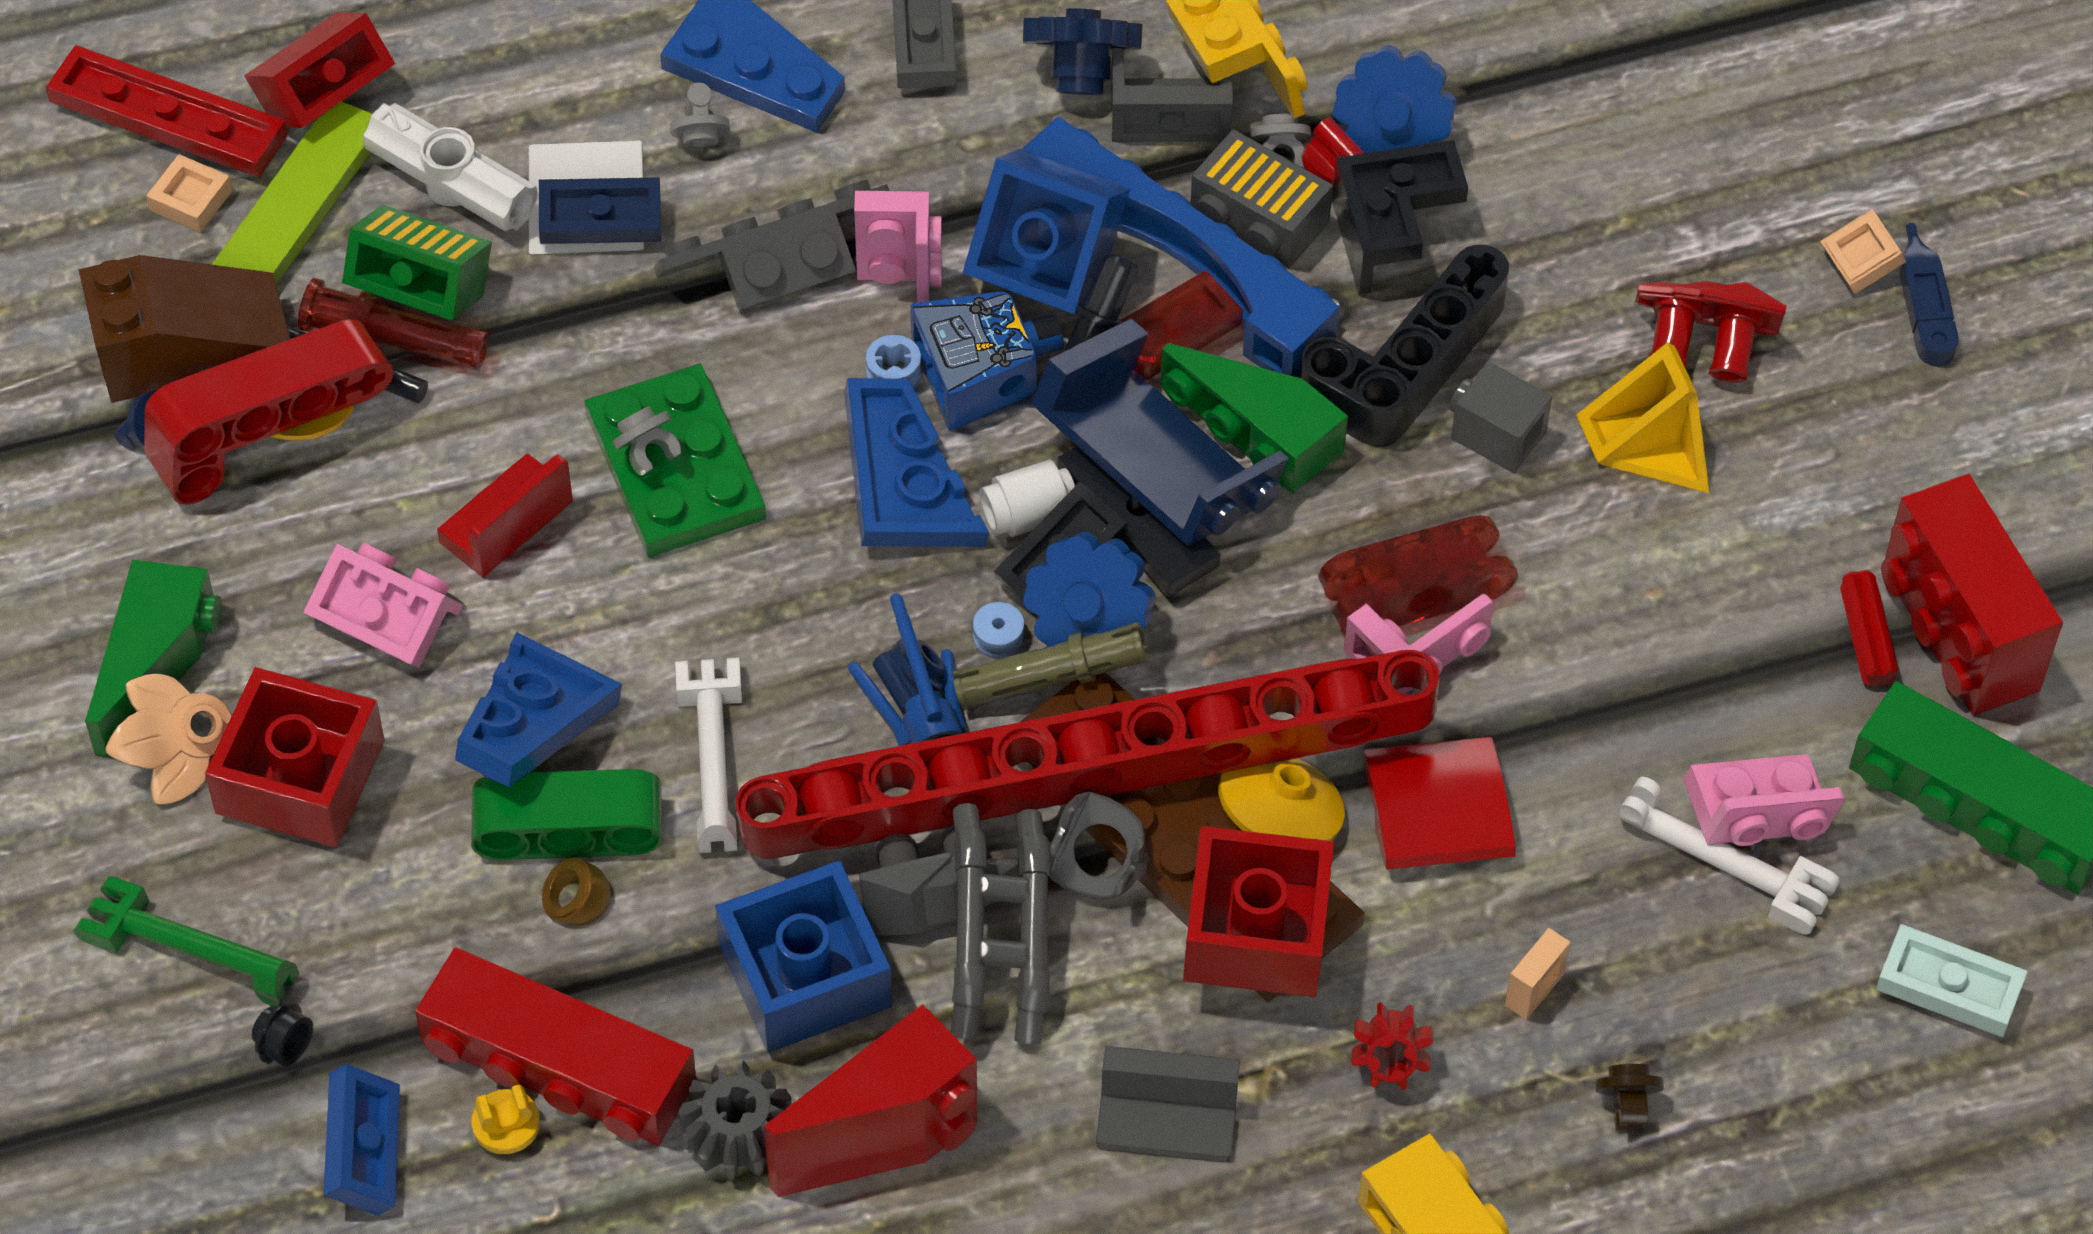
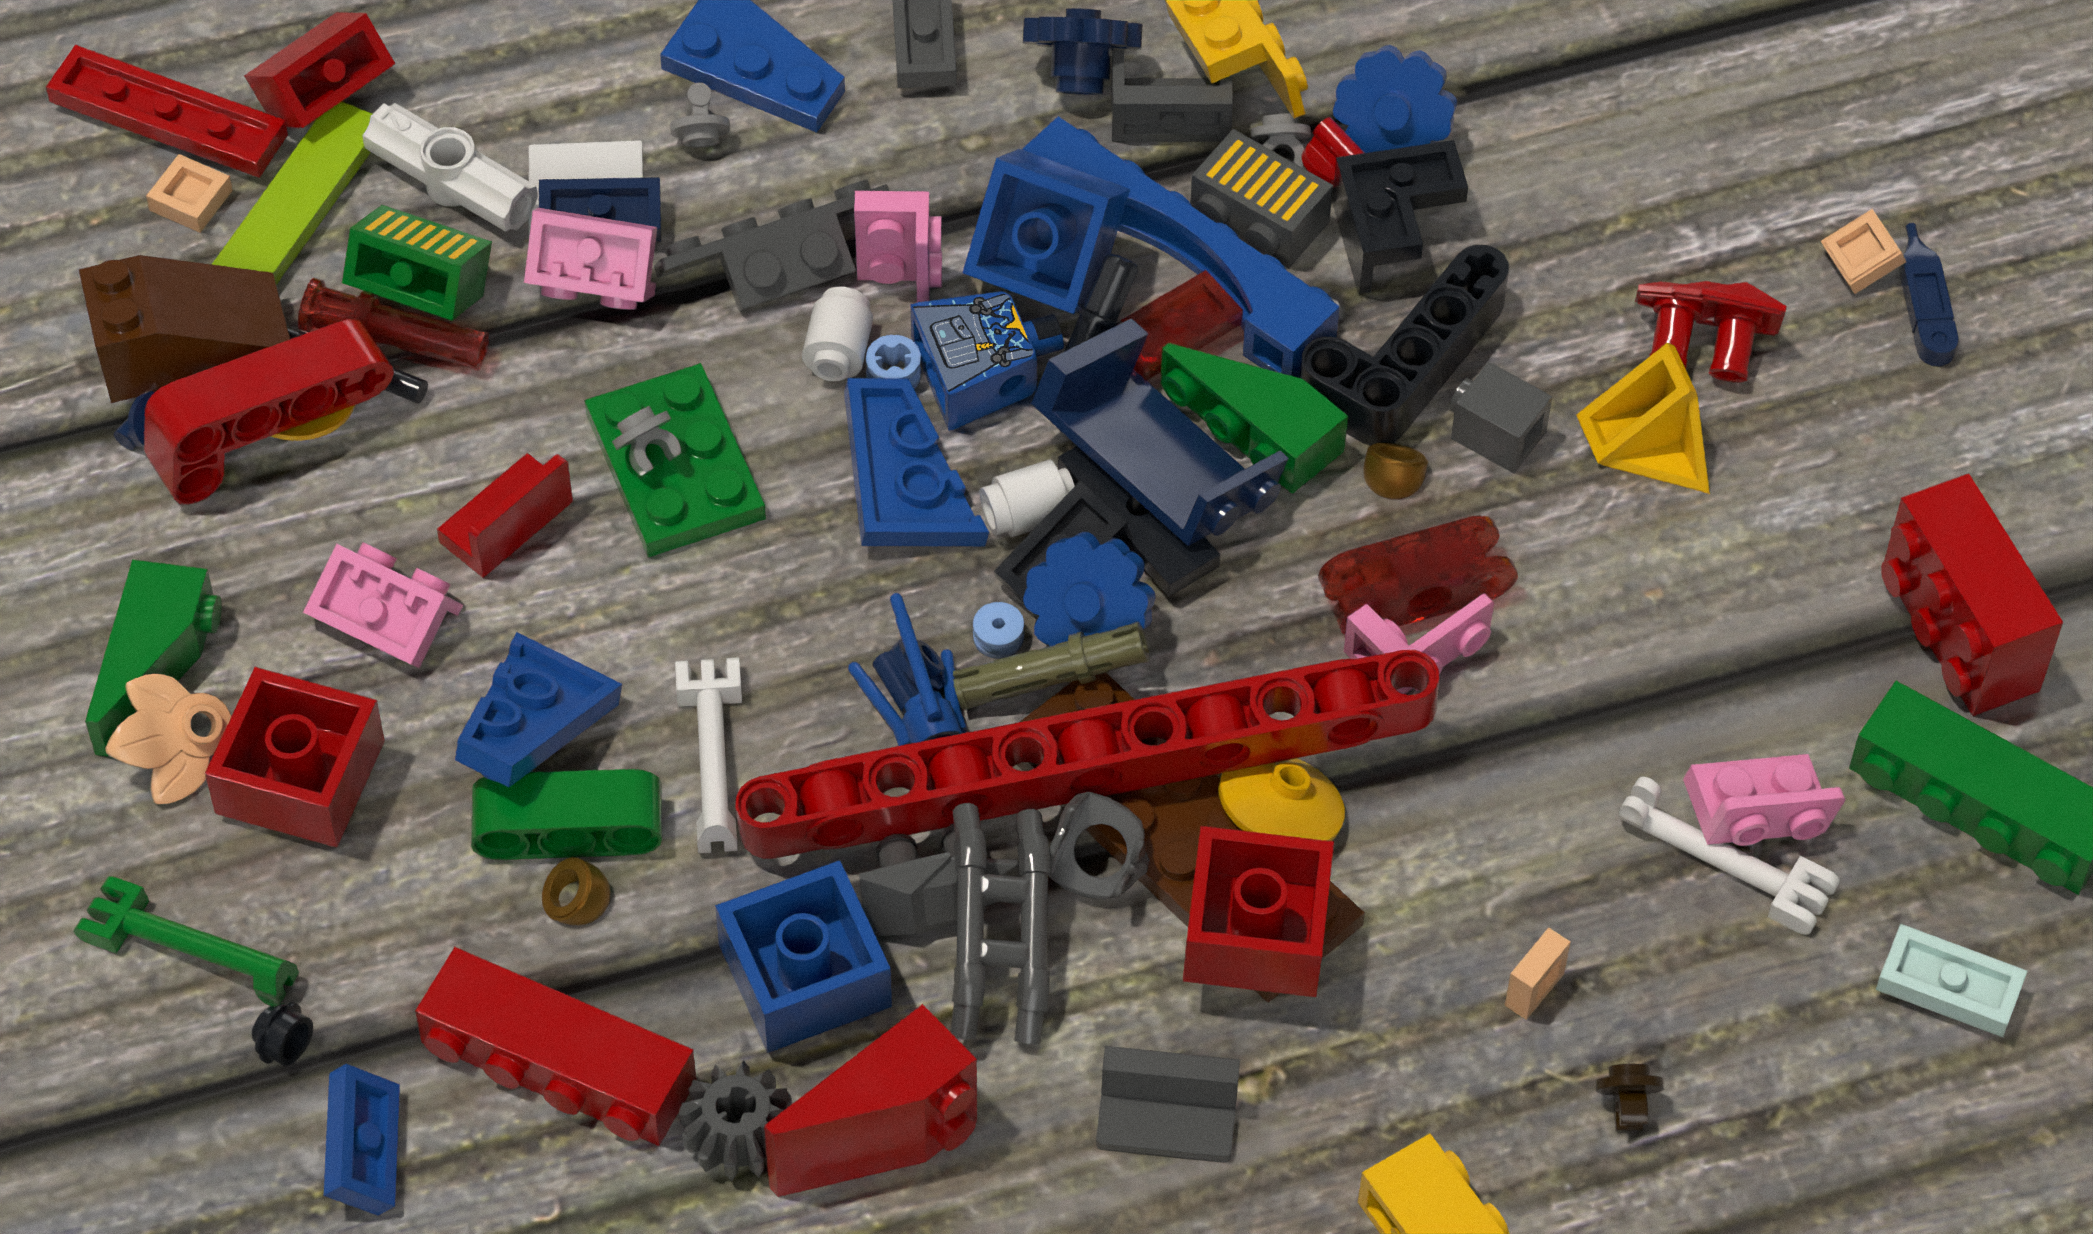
yellow plate [471,1084,540,1154] -> none
red gear [1351,1002,1433,1090] -> none
red slope [1364,737,1516,870] -> none
red axle [1840,570,1898,688] -> none
none -> bright pink bracket [524,208,657,309]
none -> white brick [802,287,873,381]
none -> pearl gold piece [1363,443,1428,499]

